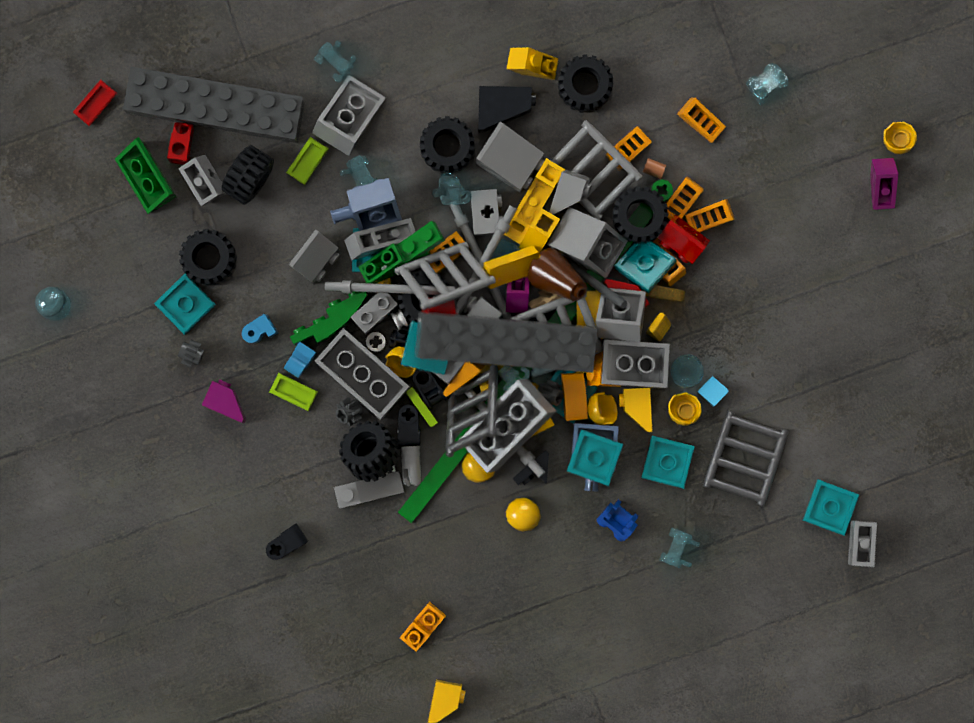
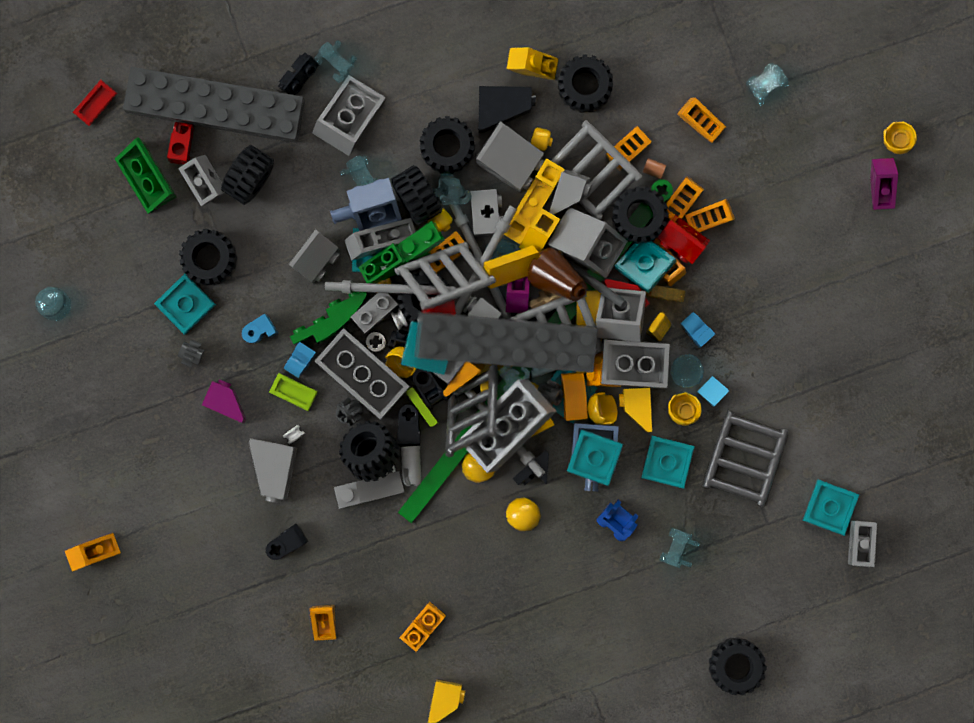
lime tile [286,137,329,185] -> none
none -> light orange slope [65,533,121,572]
none -> light grey slope [249,439,297,503]
none -> black hinge [278,52,319,95]
none -> white bush [283,425,305,445]
none -> light orange slope [310,605,336,641]
none -> black tyre [391,165,442,226]
none -> yellow piece [428,208,453,232]
none -> yellow piece [531,127,553,151]
none -> dark azure leg [680,312,715,348]
none -> black tyre [709,638,767,696]

